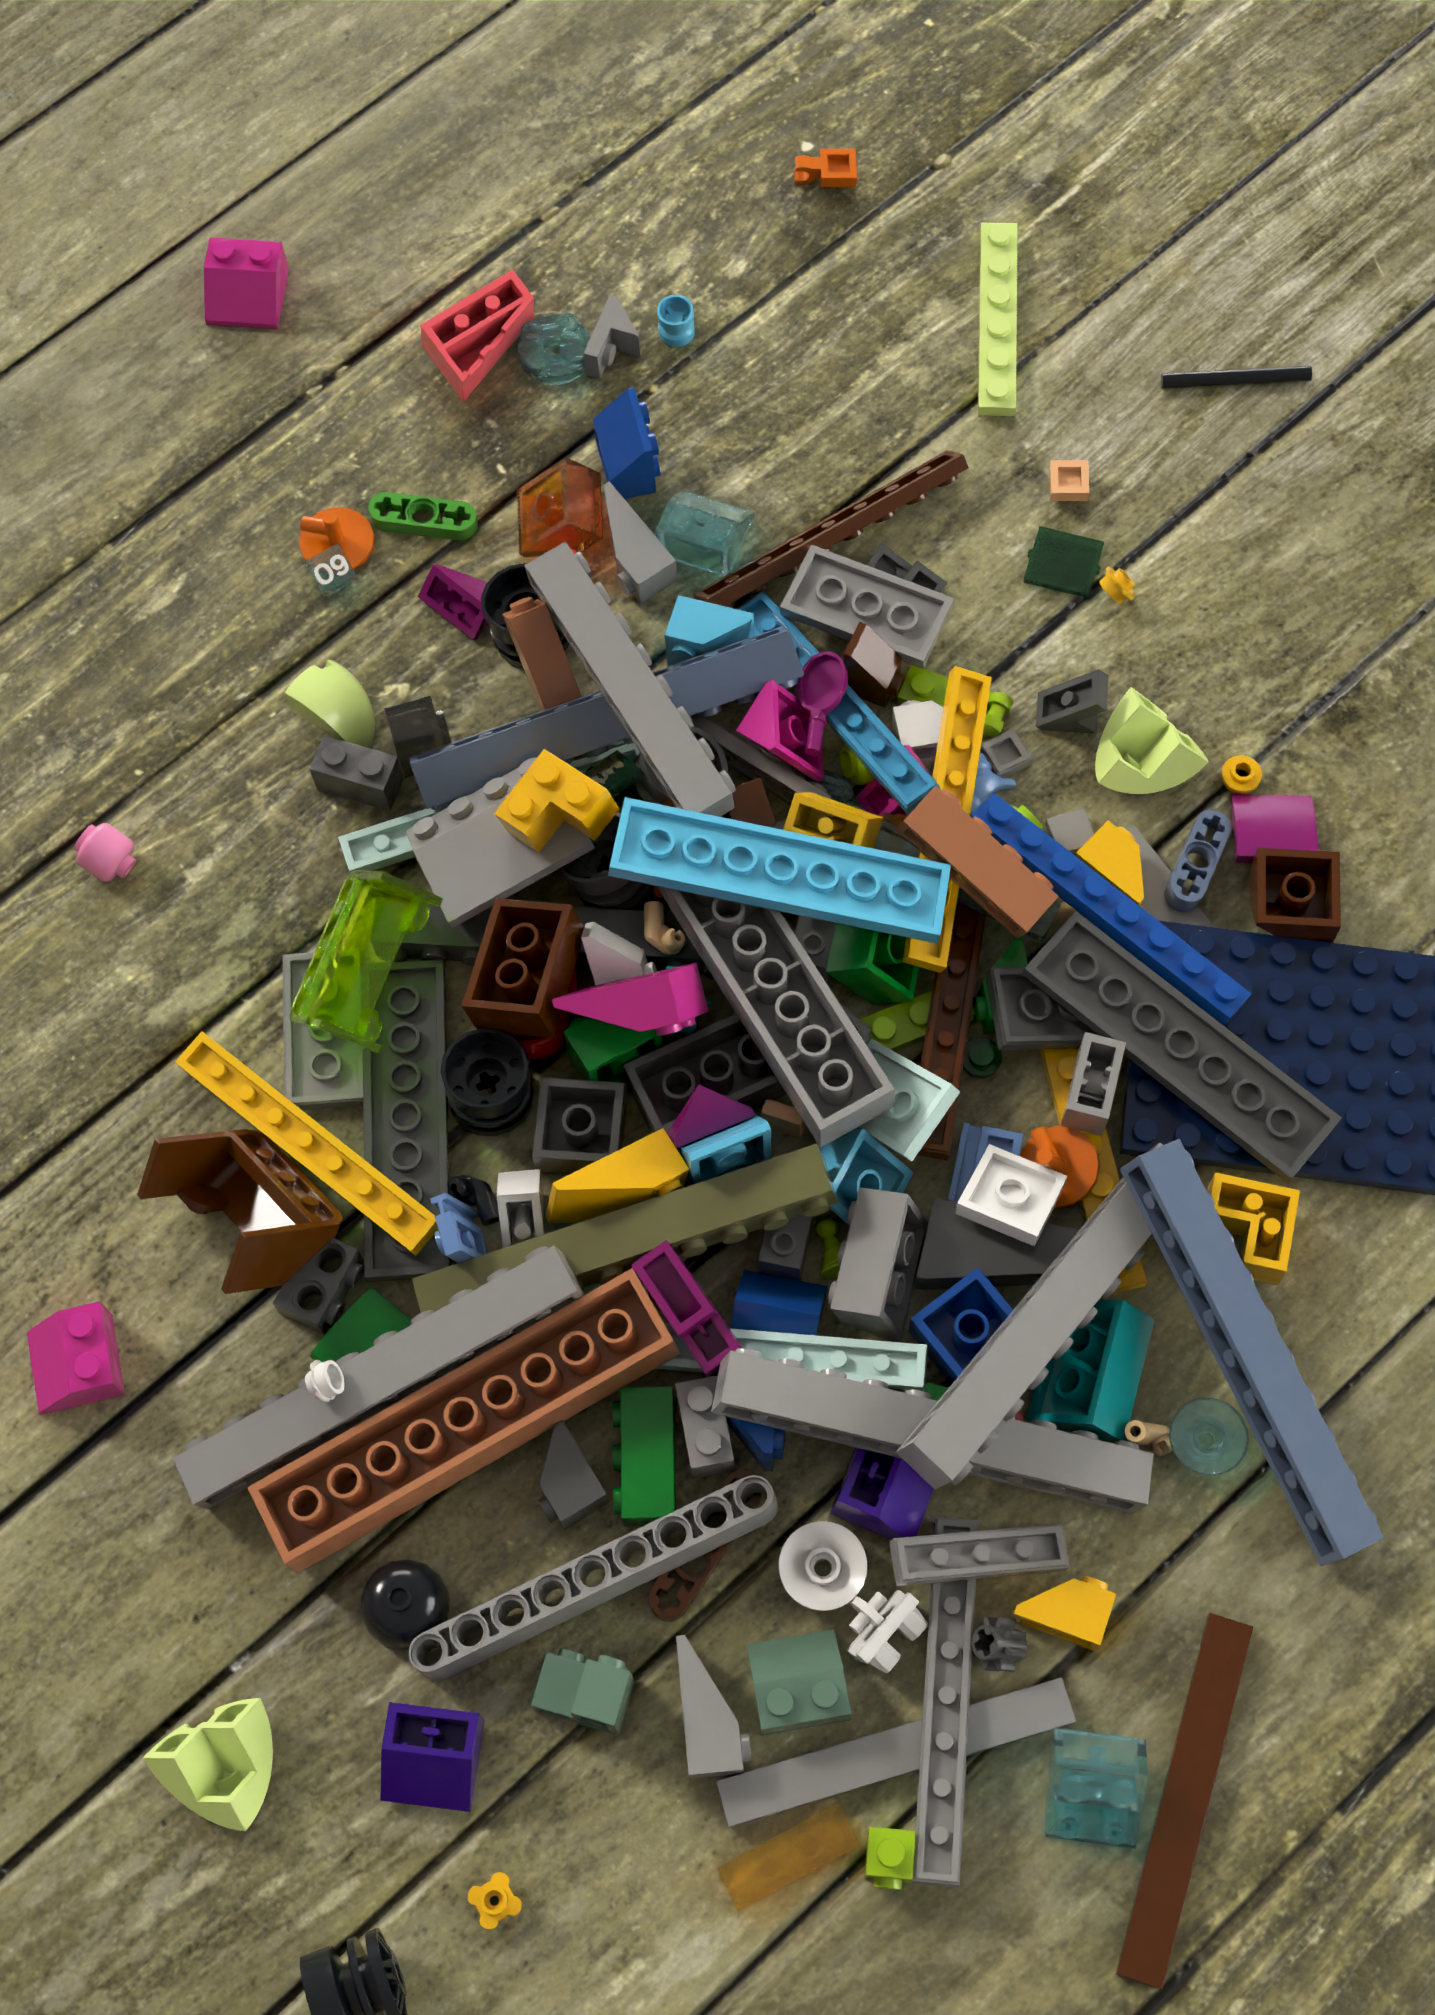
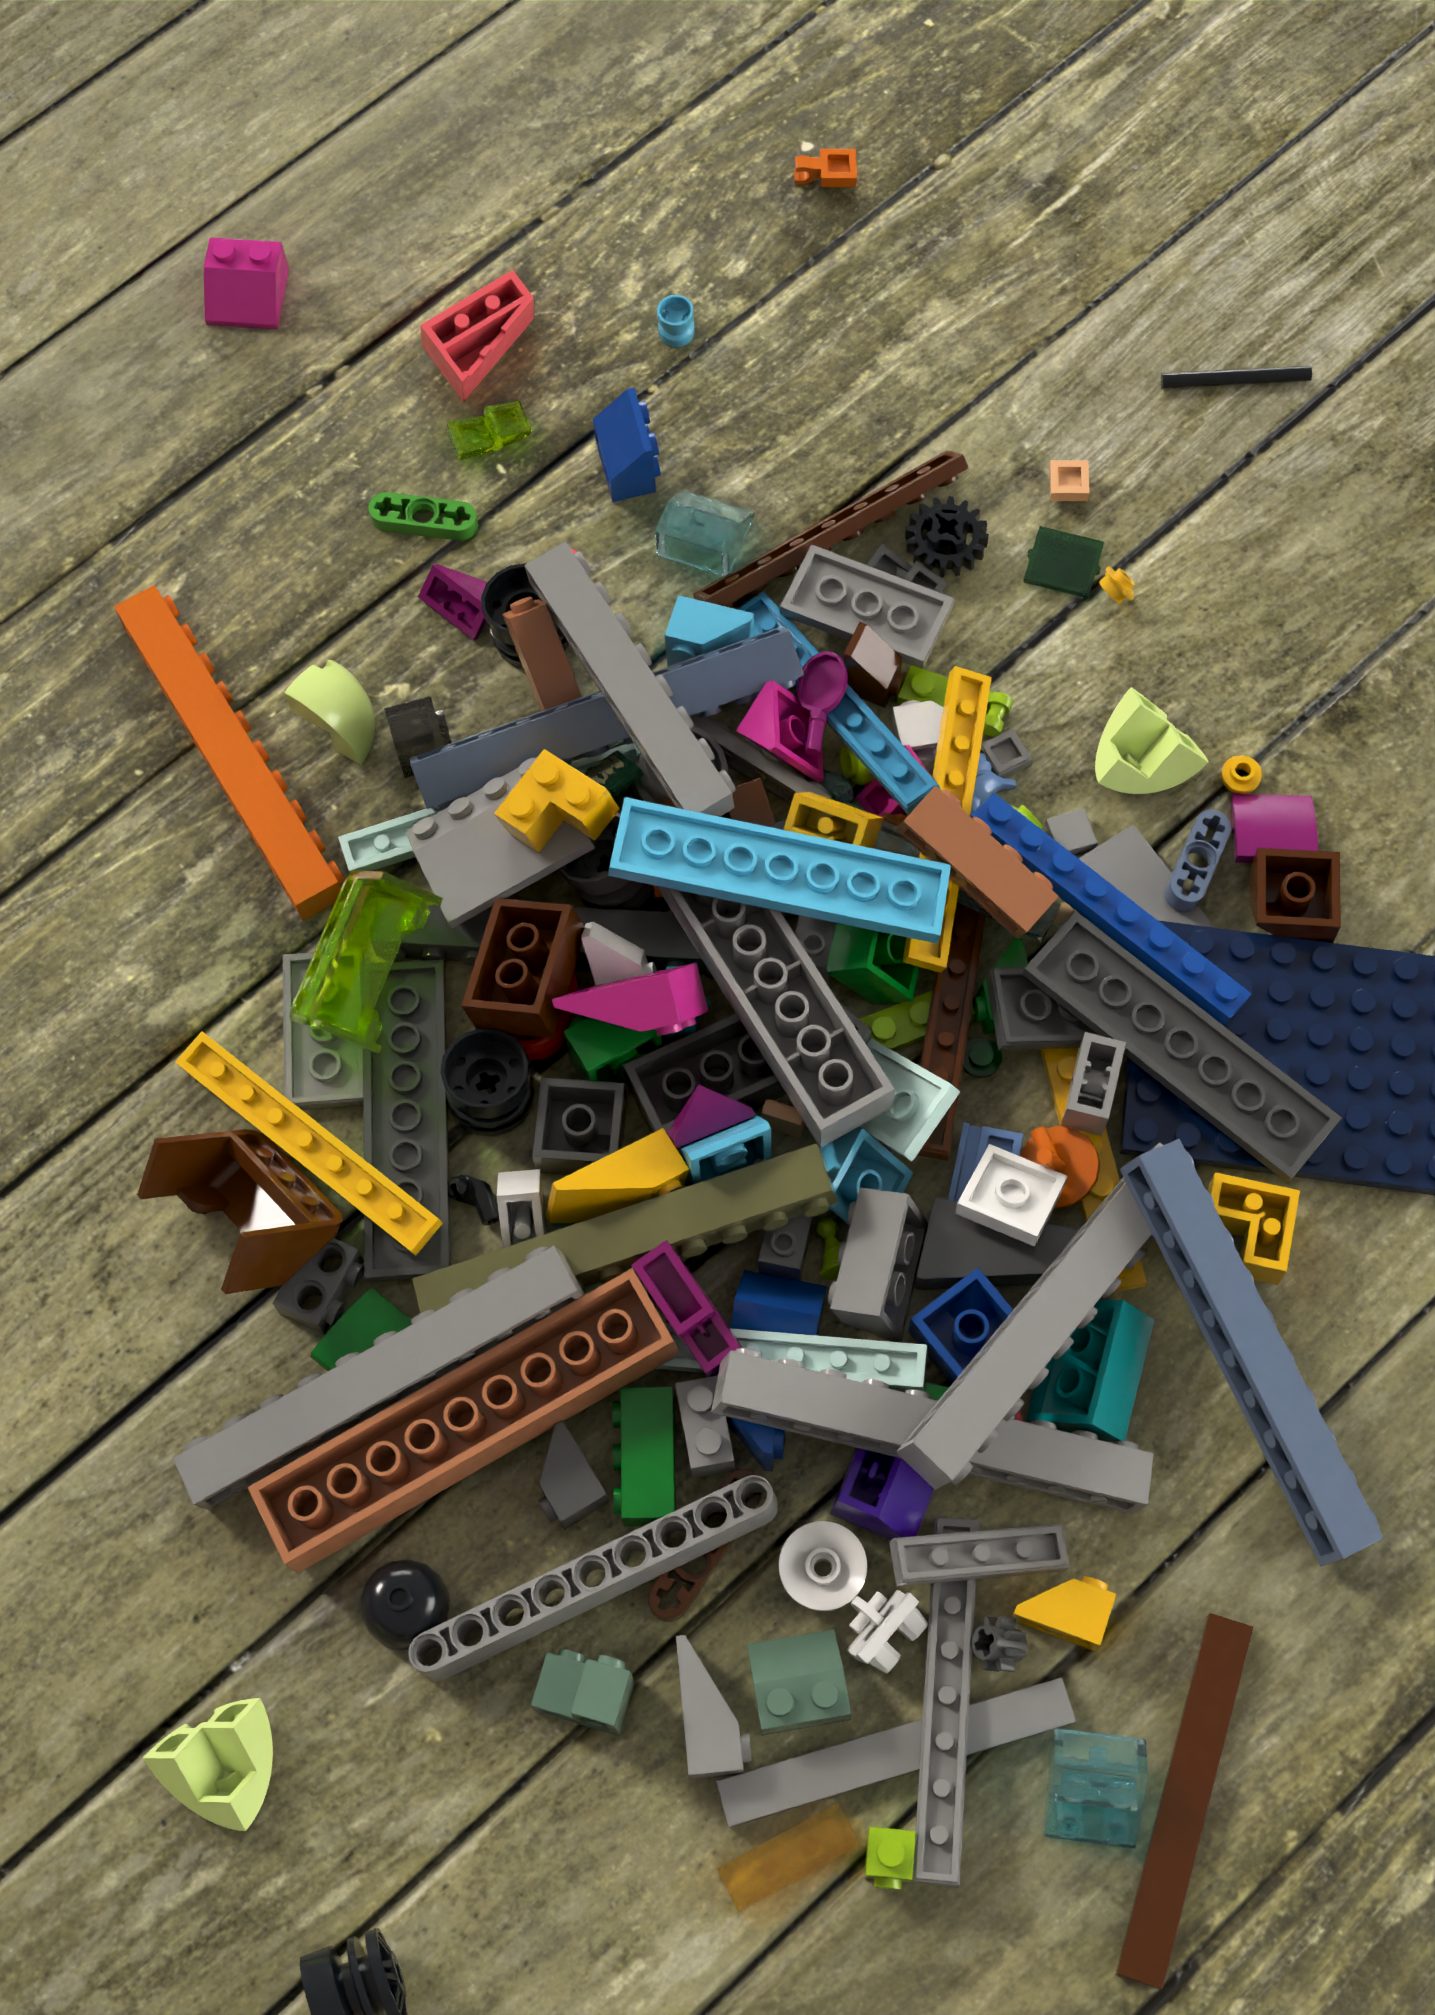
dark pink slope [27,1301,125,1415] -> none
bright pink head [73,823,136,882] -> none
orange shield [299,507,375,575] -> none
clear light blue tile [305,544,358,598] -> none
white plate [305,1360,345,1402] -> none
flat silver brick [309,735,404,811] -> none
dark purple slope [380,1702,485,1812] -> none
medium blue plate [430,1193,488,1263] -> none
yellow plate [468,1872,522,1930] -> none
clear orange slope [517,457,603,557] -> none
clear light blue plate [518,313,590,385] -> none
light grey slope [584,295,641,379] -> none
light grey slope [603,481,677,604] -> none
tan arm [644,901,686,955] -> none
yellowish green plate [978,222,1018,417] -> none
dark grey slope [1036,669,1109,733] -> none
yellow slope [1075,820,1144,907] -> none
tan arm [1125,1420,1176,1456] -> none
clear light blue piece [1169,1398,1249,1476] -> none
none -> orange brick [114,585,345,921]
none -> clear neon green slope [446,401,531,460]
none -> black gear [905,496,989,577]

